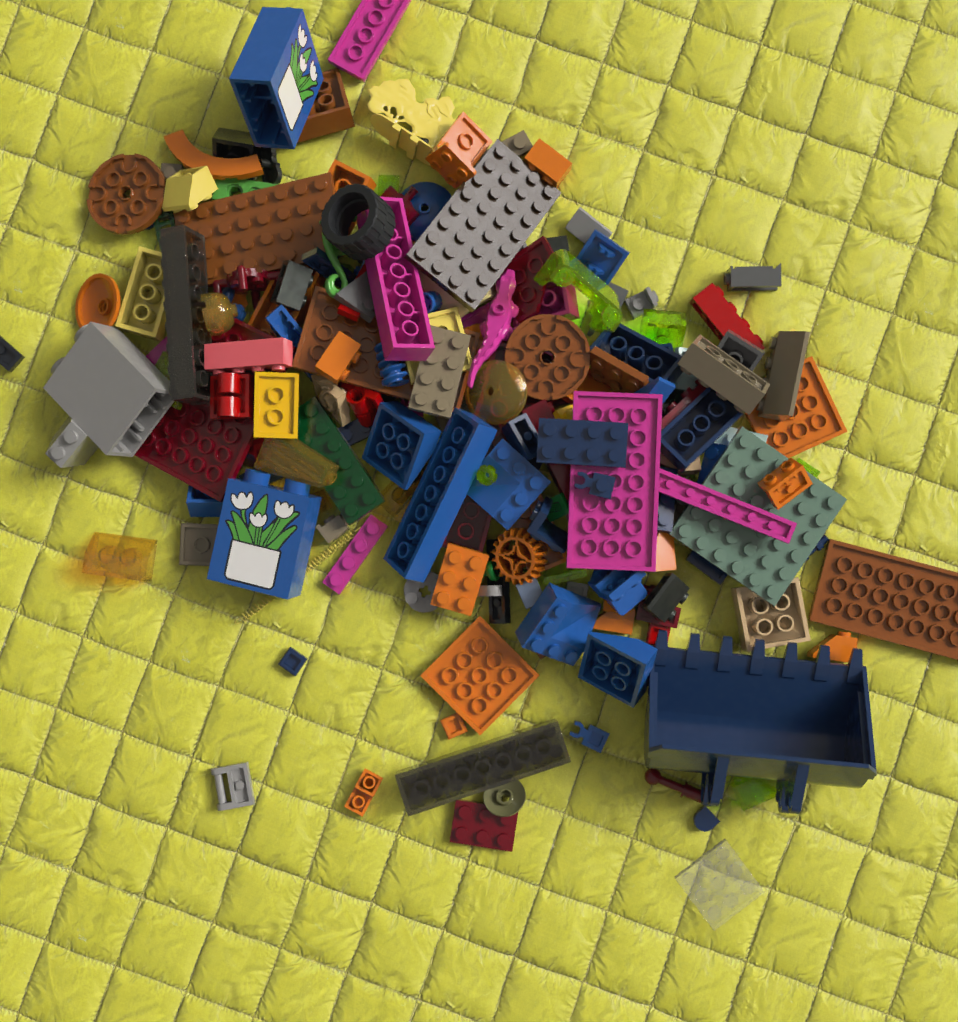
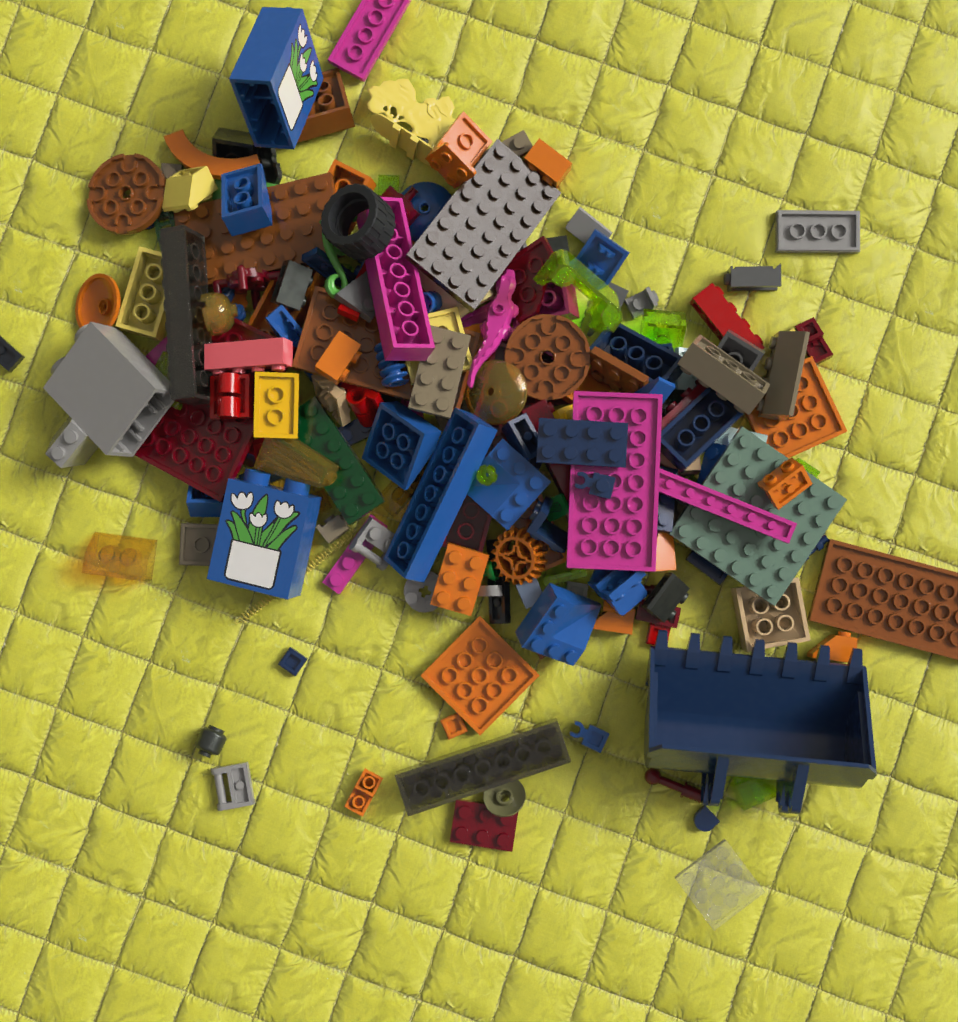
blue slope [578,631,658,708] -> none
none -> pearl dark grey head [195,725,227,758]
none -> blue slope [221,163,272,236]
none -> light grey plate [349,517,395,571]
none -> light grey tile [775,210,860,254]
none -> dark red slope [795,317,833,365]

